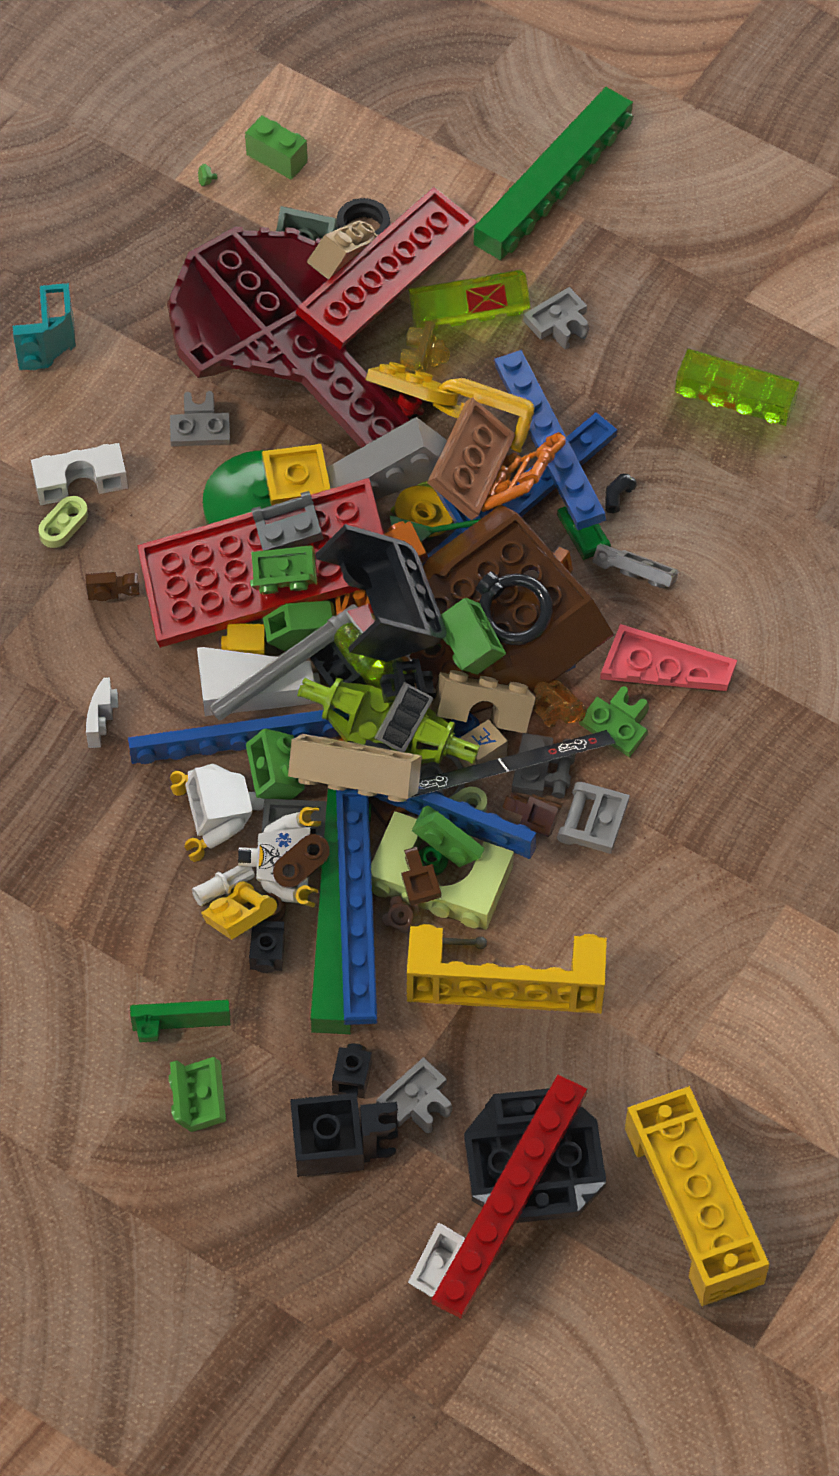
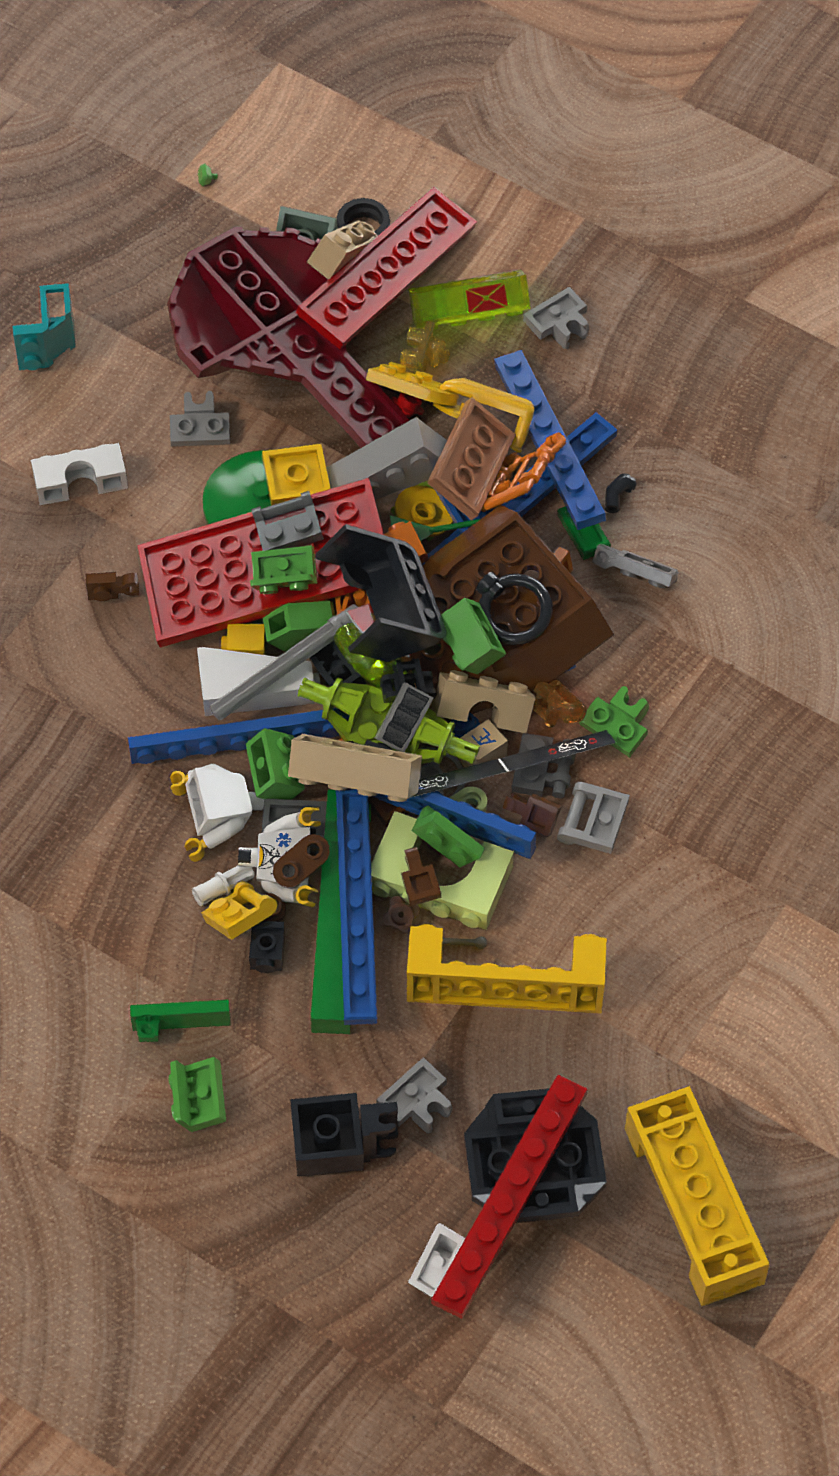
yellowish green plate [38,496,88,548] -> none
white slope [86,677,118,748] -> none
bright green brick [245,115,308,180] -> none
black brick [332,1043,372,1099] -> none
green plate [419,846,448,876] -> none
green brick [473,86,634,261] -> none
coral wing [600,624,737,691] -> none
clear neon green brick [675,349,800,426] -> none

